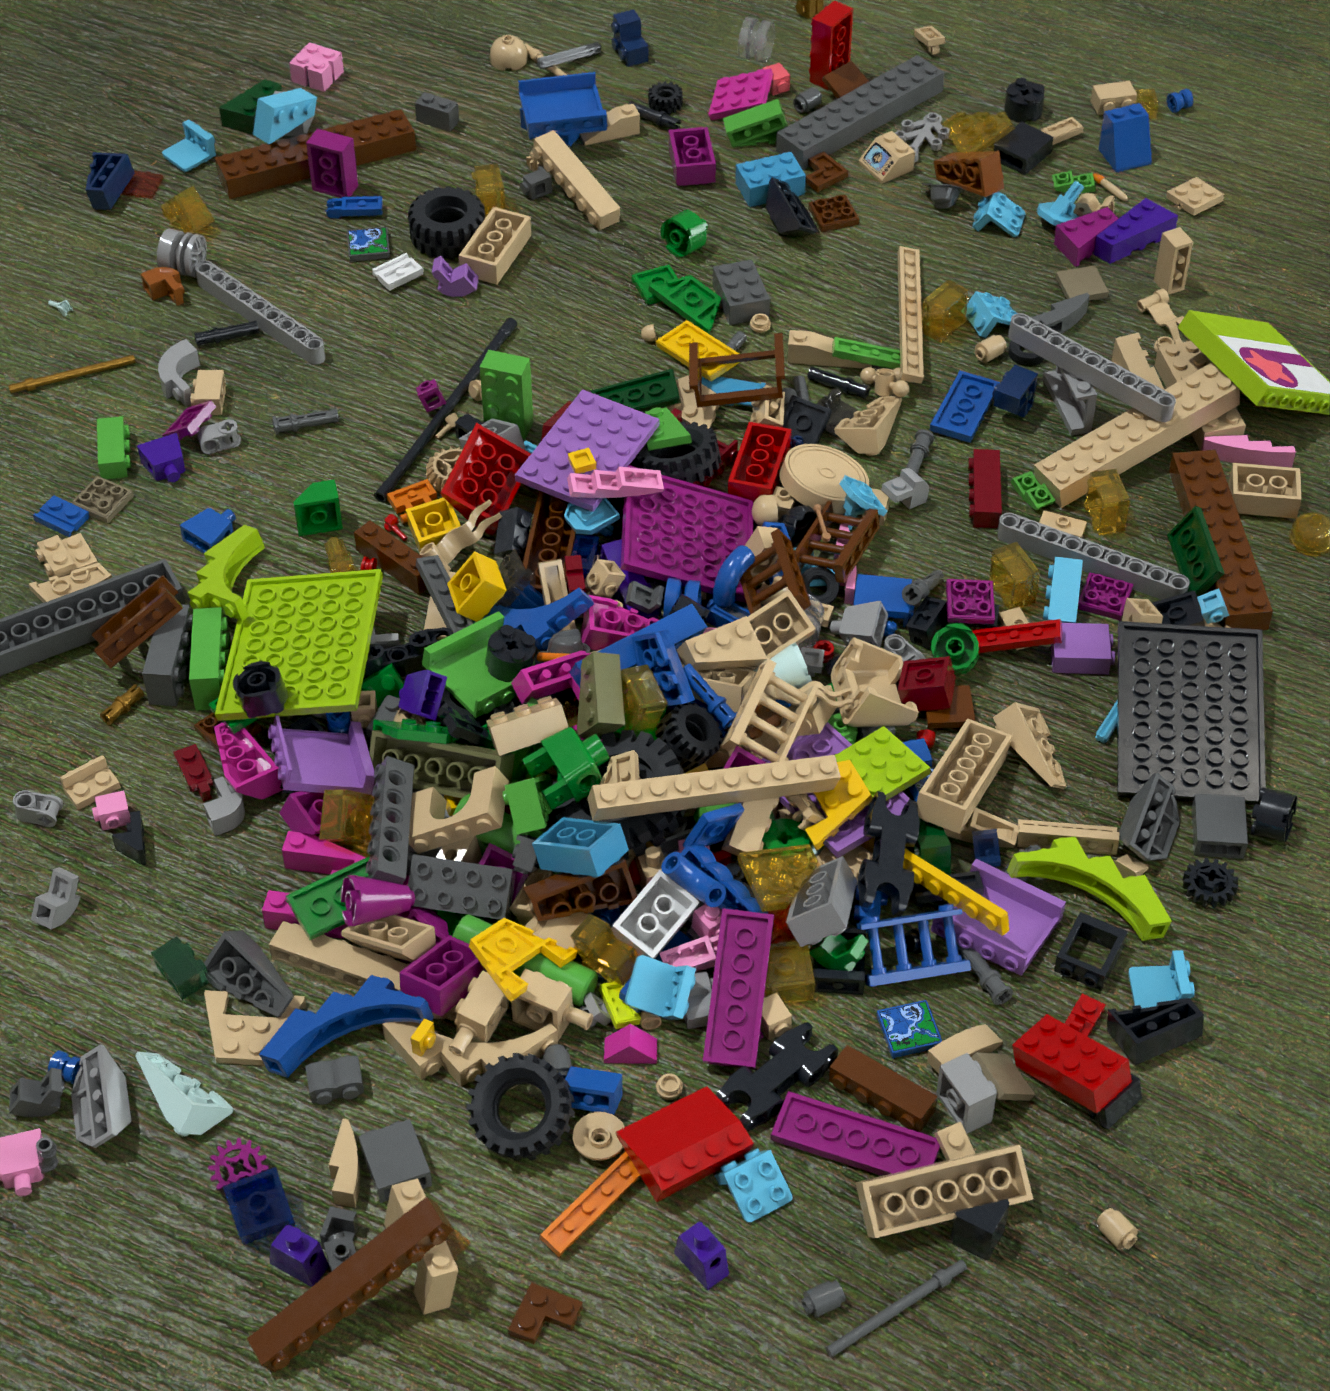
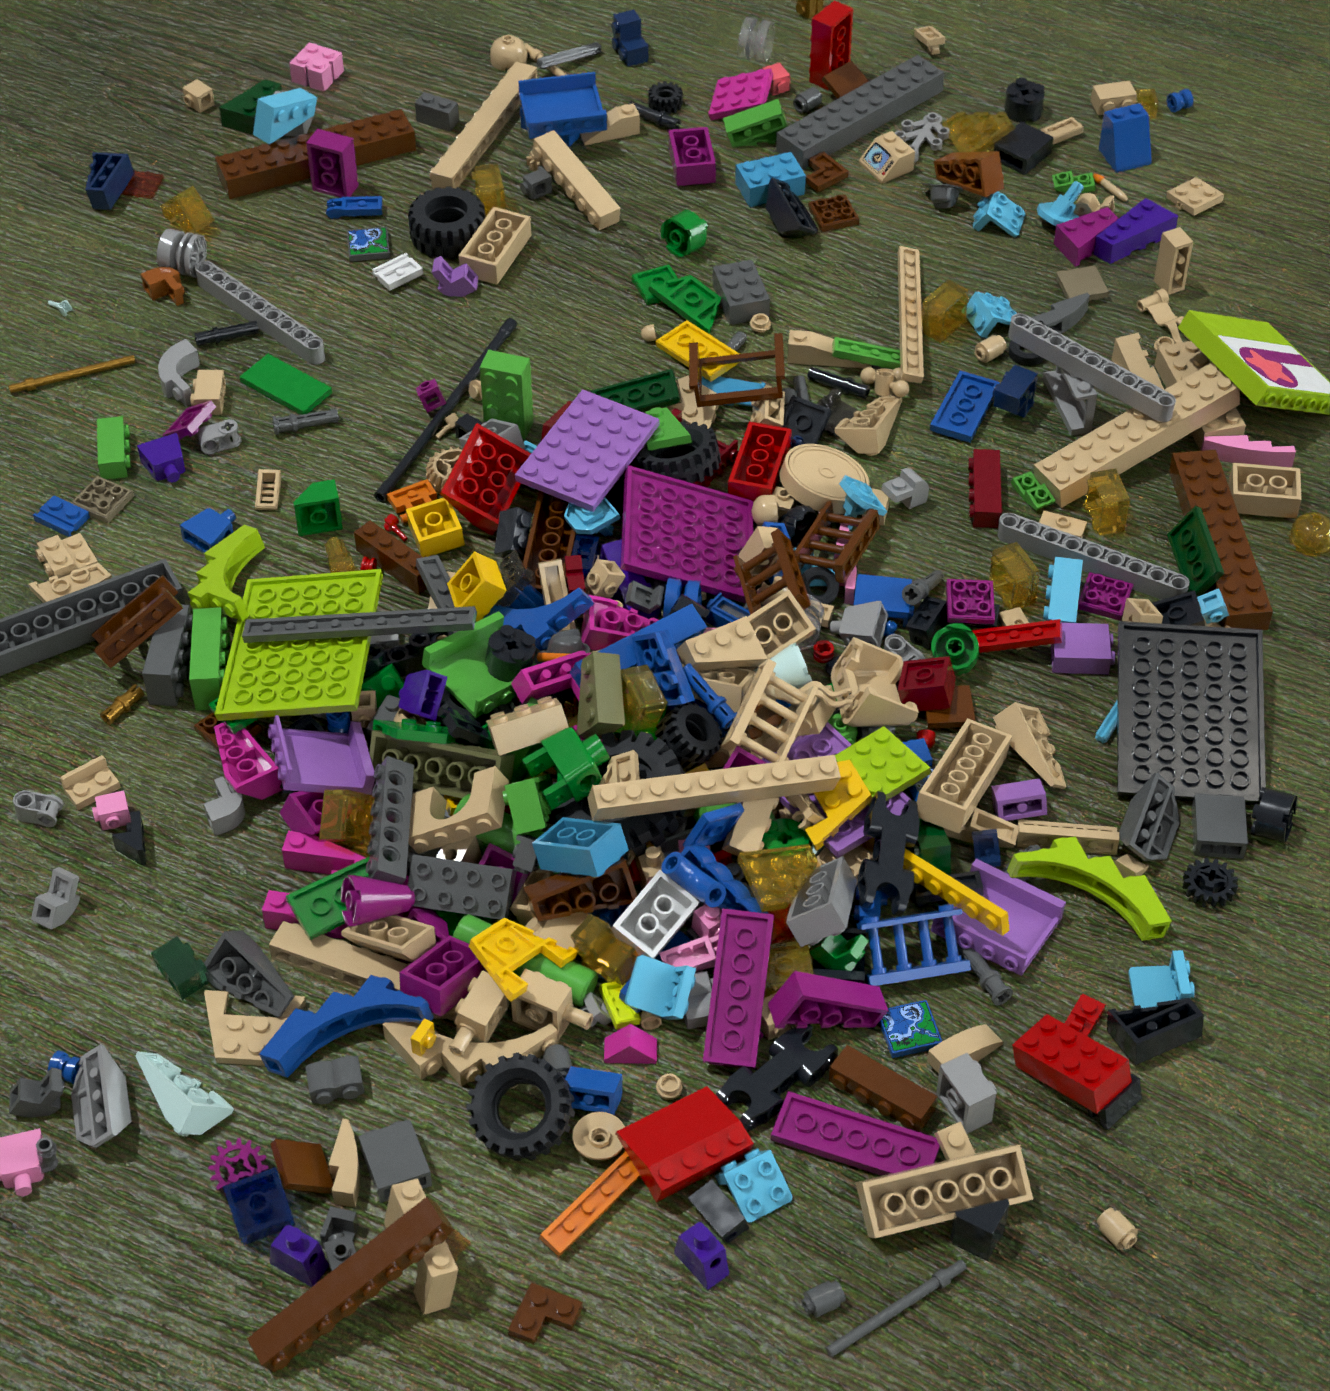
medium azure bracket [162,119,216,172] -> none
dark red hinge [173,744,213,802] -> none
black brick [233,661,288,718] -> none
tan flag [419,499,502,572] -> none
bright pink slope [567,467,664,498] -> none
yellow plate [568,448,597,474] -> none
blue cylinder [713,545,755,607] -> none
light grey tile [801,647,825,677] -> none
medium nougat hinge [813,504,831,542] -> none
black plate [904,928,922,954] -> none
dark grey pin [906,429,934,474] -> none
dark tan tile [971,1052,1035,1101] -> none
black window [1054,912,1128,991] -> none
none -> tan brick [183,79,215,113]
none -> green tile [239,354,332,415]
none -> dark grey plate [242,606,477,643]
none -> tan slope [255,469,282,510]
none -> reddish brown tile [270,1139,333,1194]
none -> tan brick [430,62,537,189]
none -> black hinge [688,1179,749,1243]
none -> magenta wedge [768,971,888,1028]
none -> medium lavender brick [991,778,1047,821]

